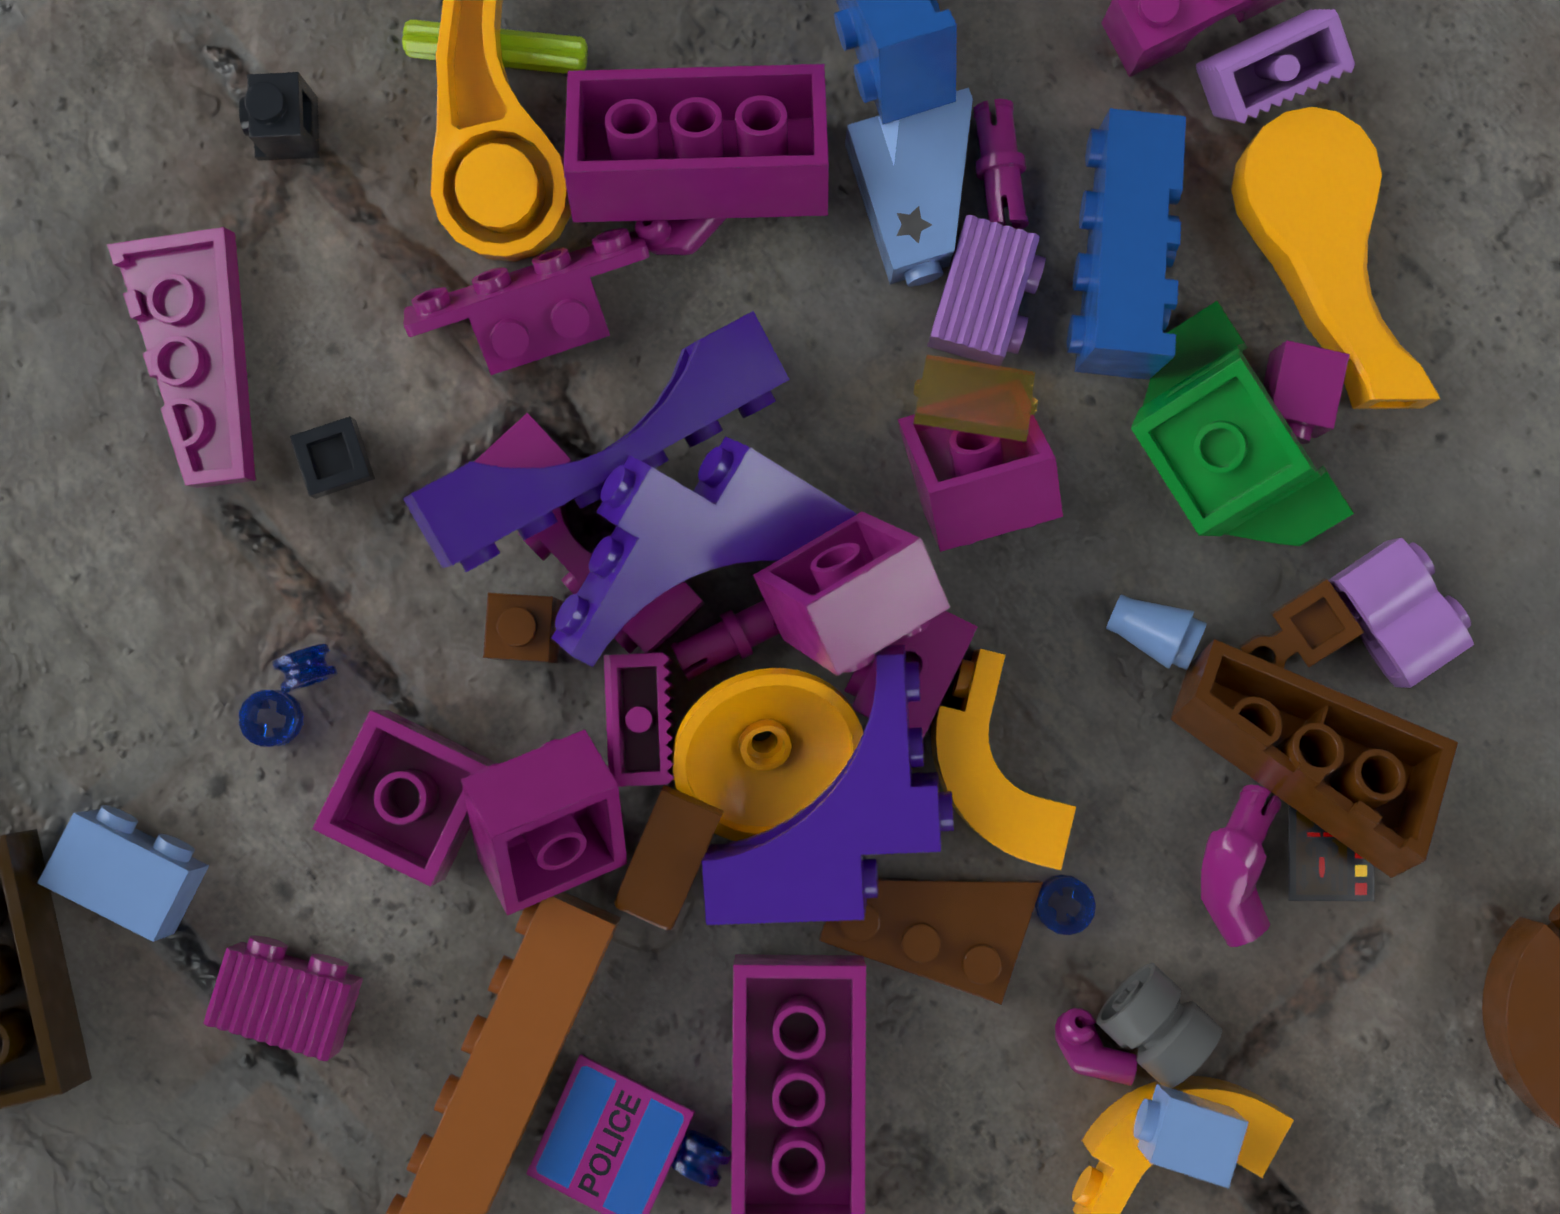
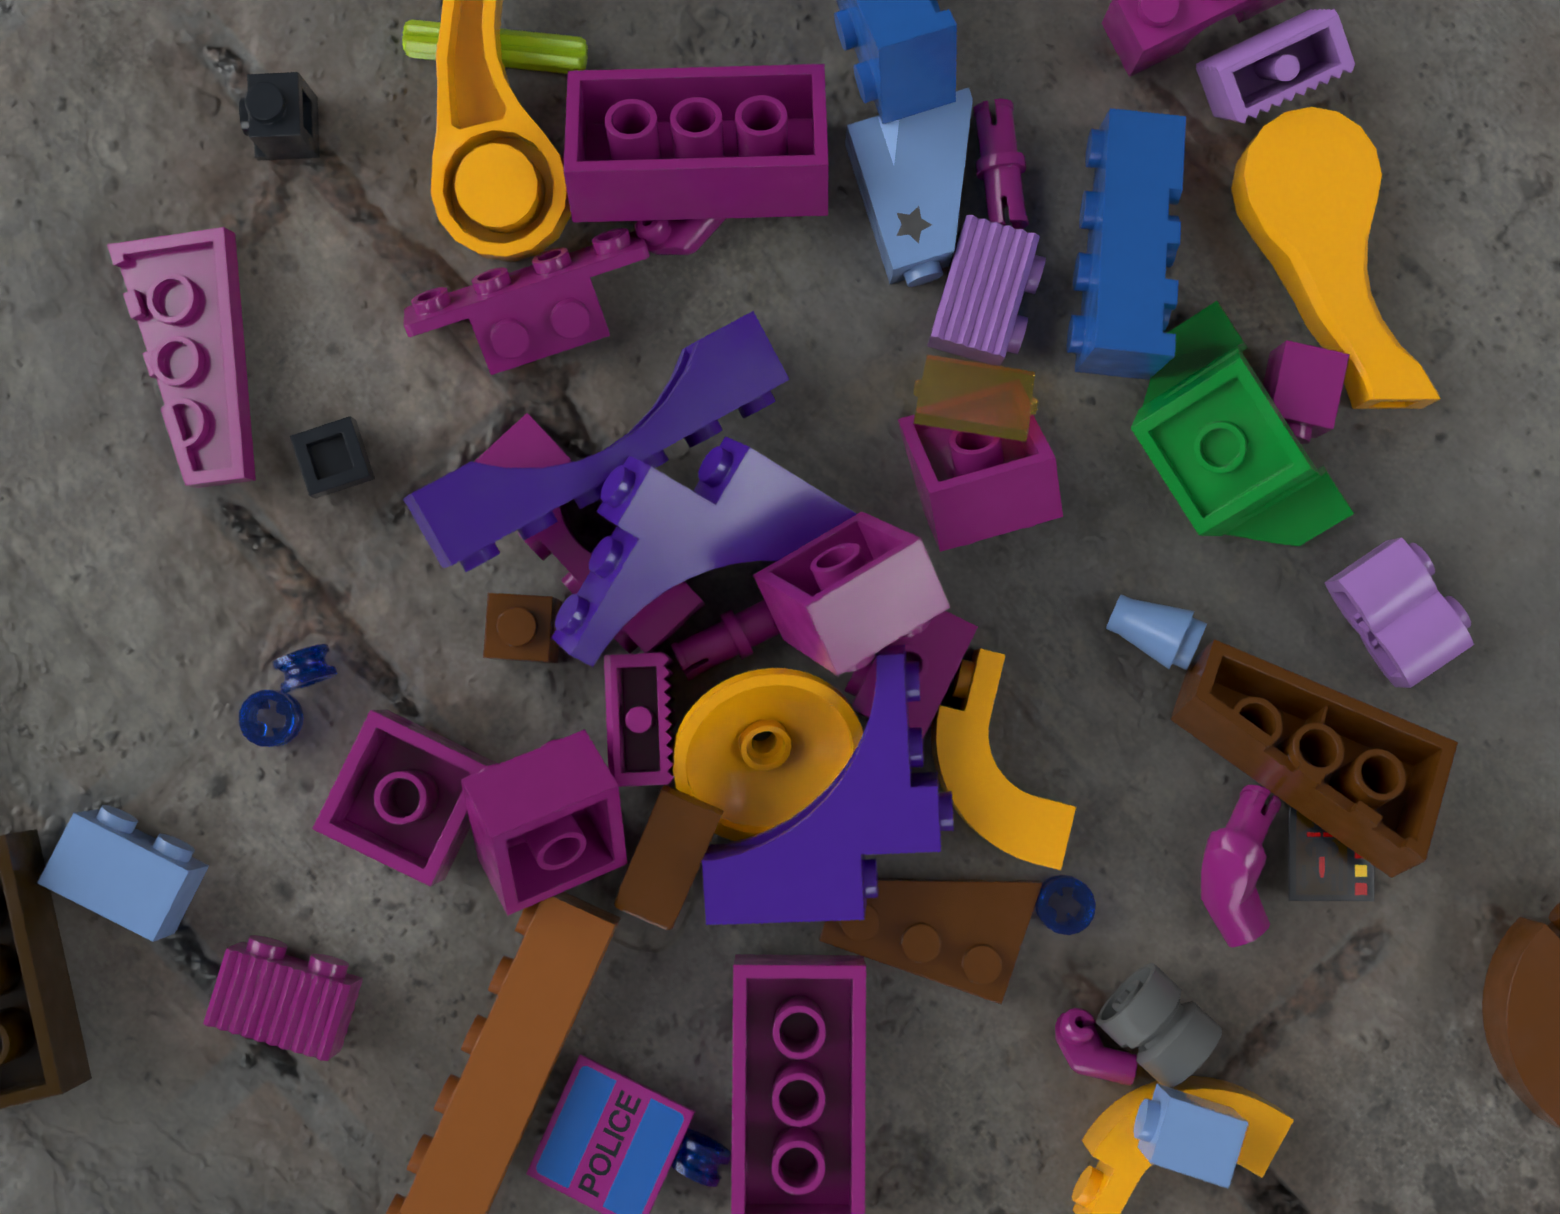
reddish brown plate [1239,578,1364,668] -> none

